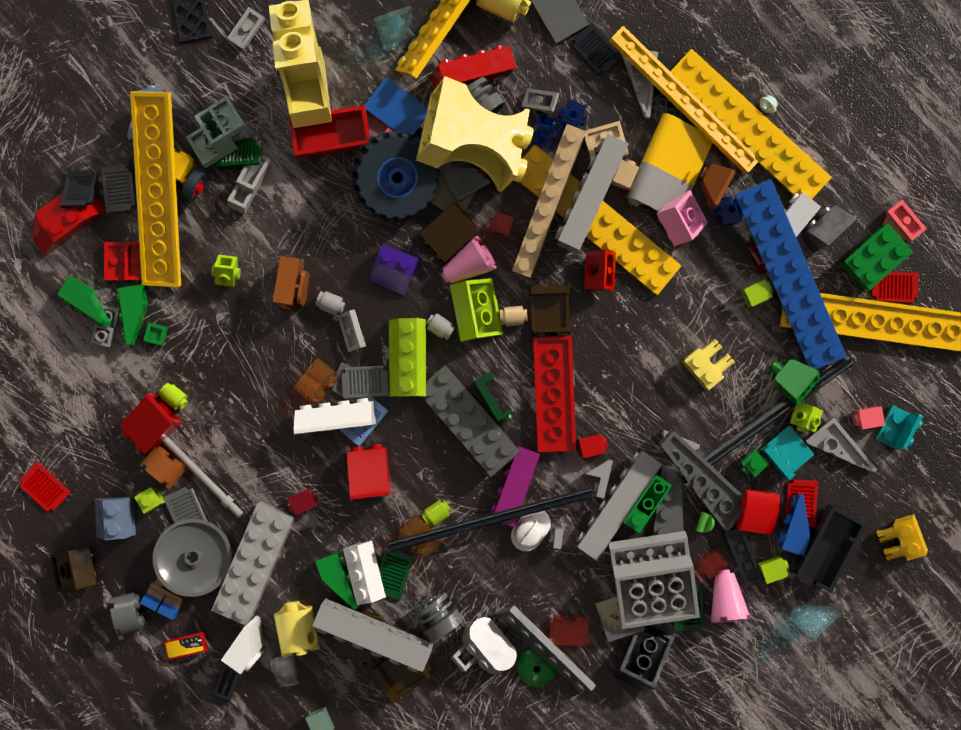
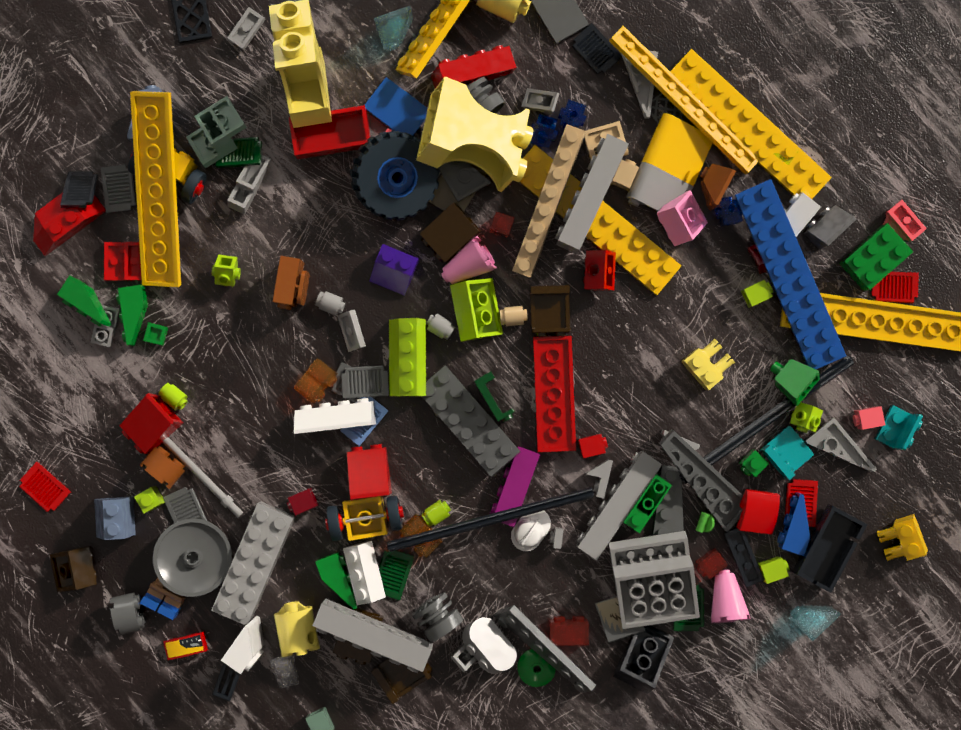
light aqua plate [759,95,778,114] -> none
none -> brick [325,496,404,541]

